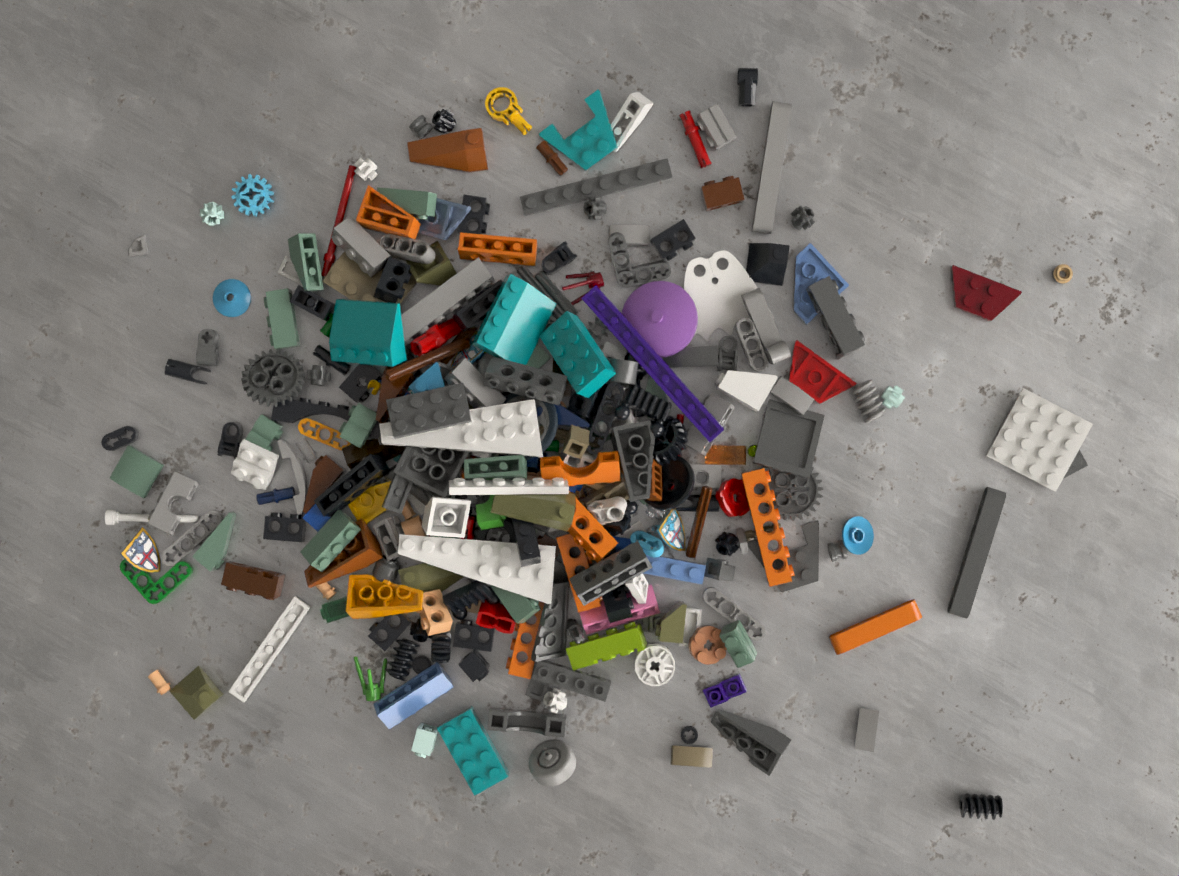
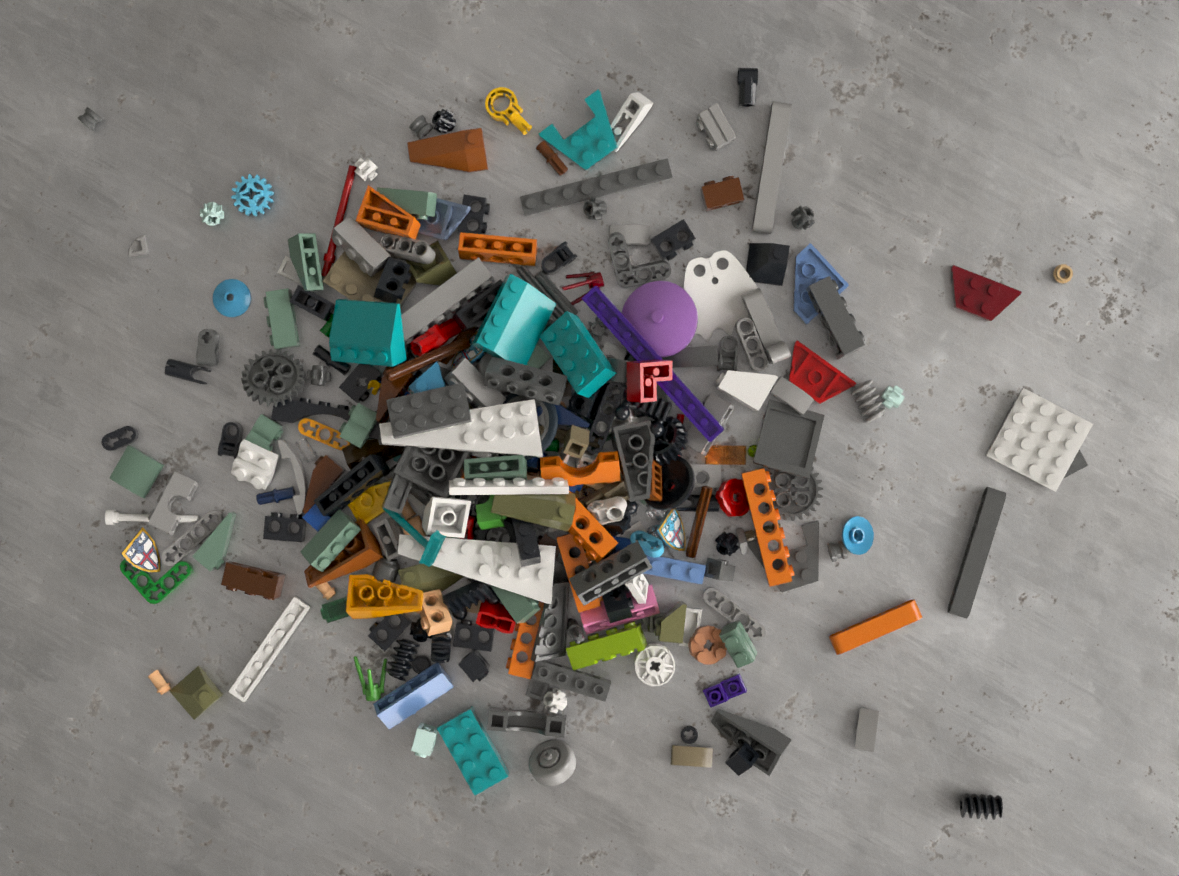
red pin [679,110,712,169] -> none
none -> dark grey wheel [78,107,103,131]
none -> teal piece [382,507,446,567]
none -> red brick [627,359,672,403]
none -> black brick [725,742,760,776]

